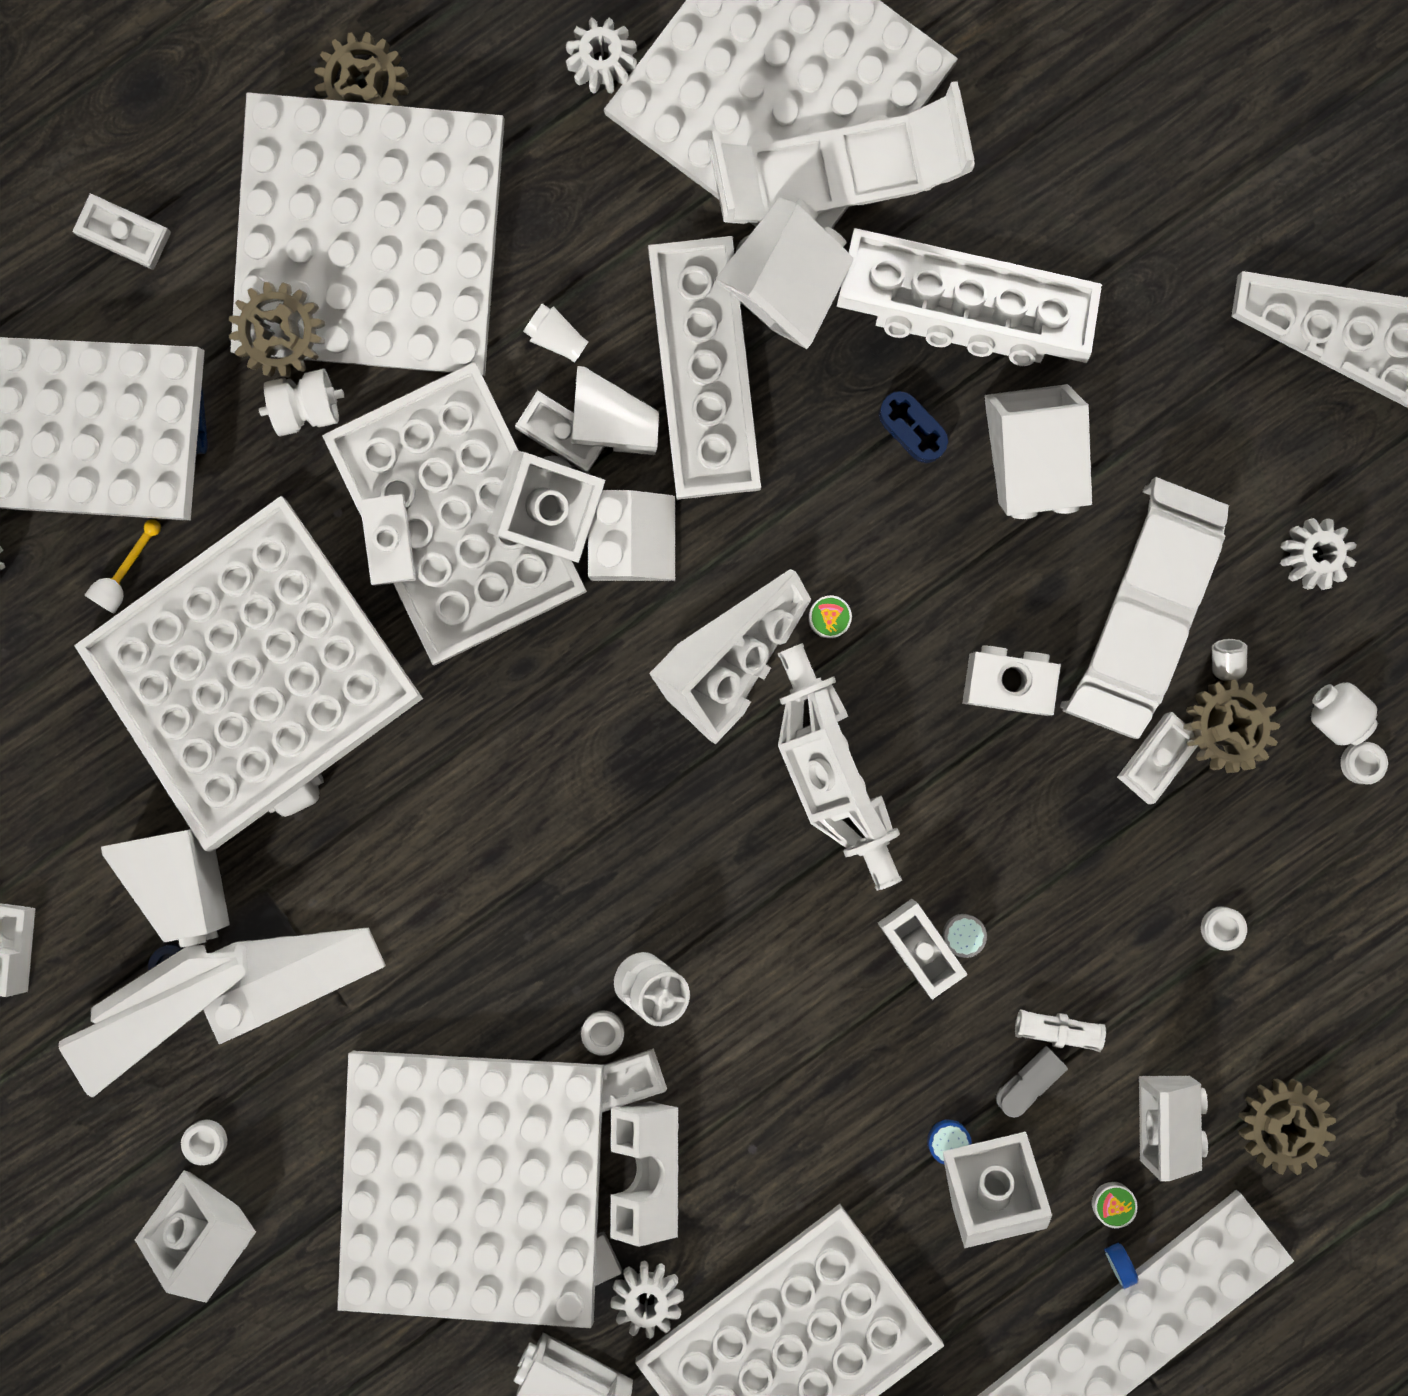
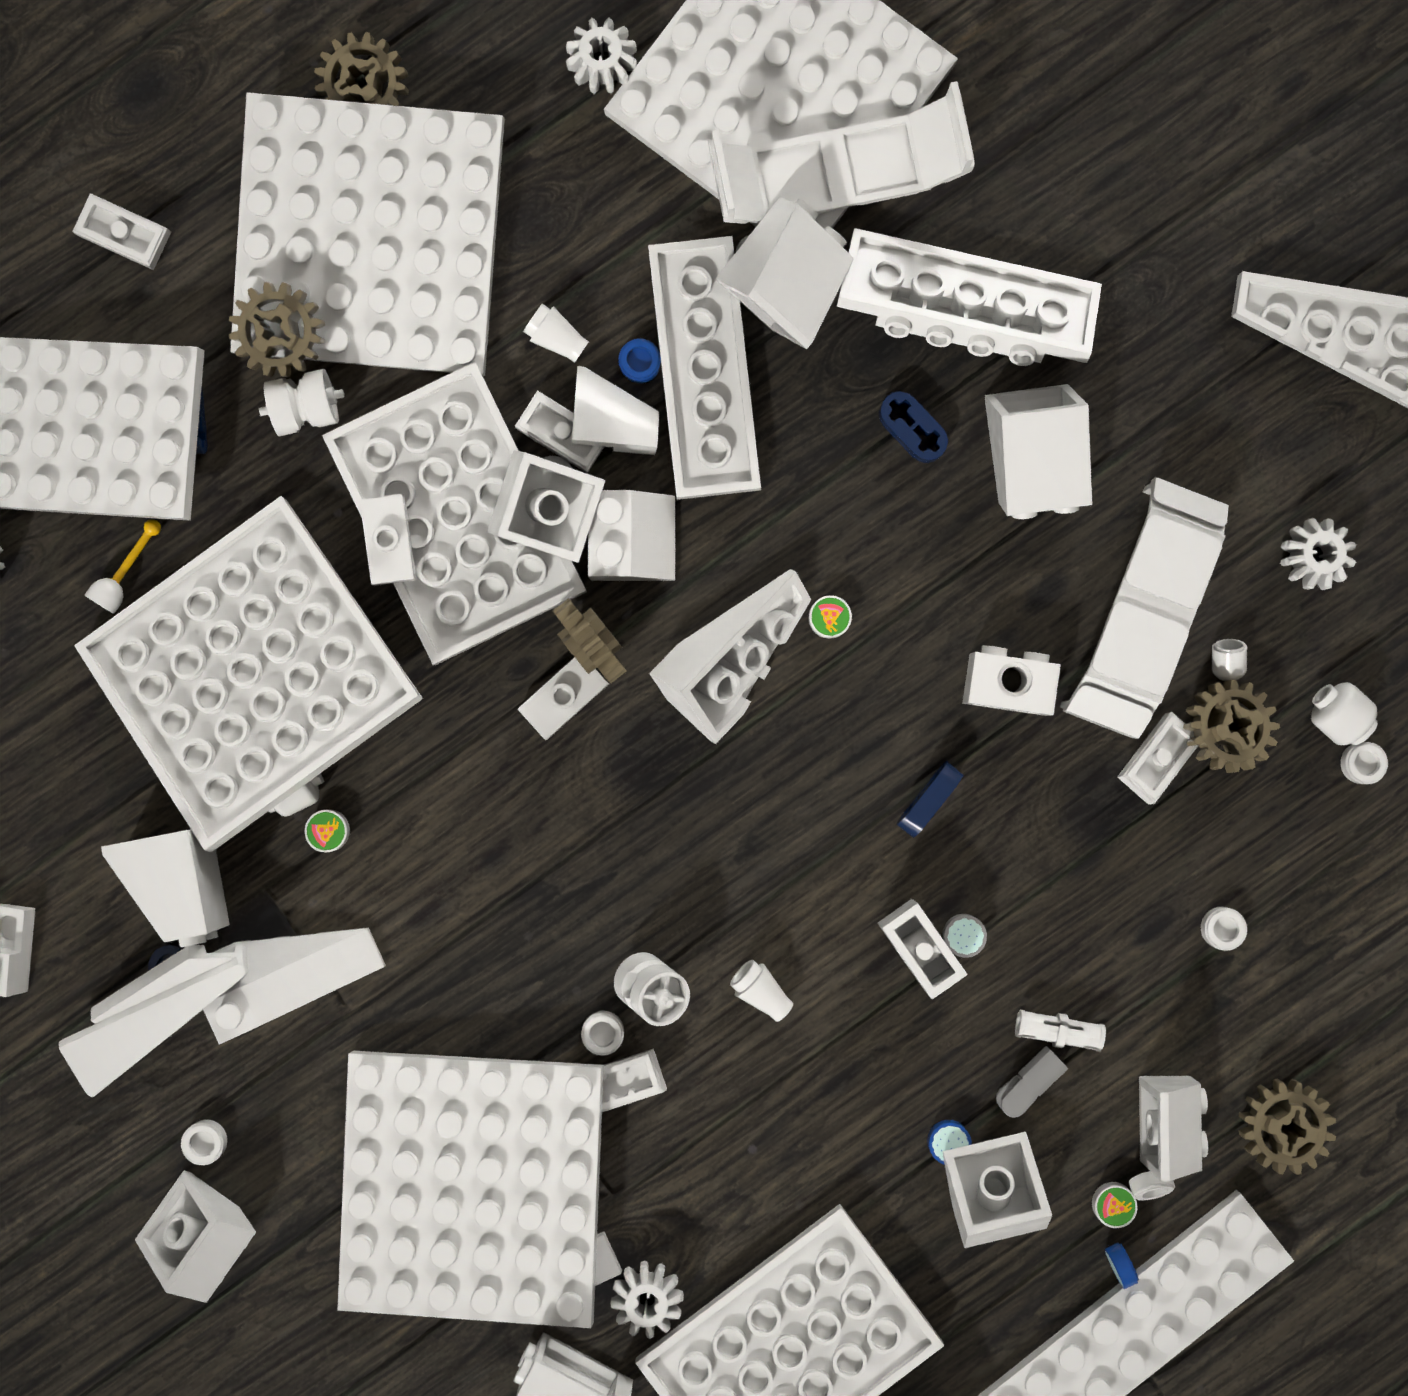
white arch [610,1101,679,1247] -> none
white plate [778,643,902,890] -> none
none -> tile [305,809,350,852]
none -> white plate [518,657,609,740]
none -> dark tan gear [553,598,626,683]
none -> blue tile [619,339,661,383]
none -> white cone [730,960,793,1022]
none -> dark blue beam [896,761,963,838]
none -> white tile [1129,1171,1175,1200]

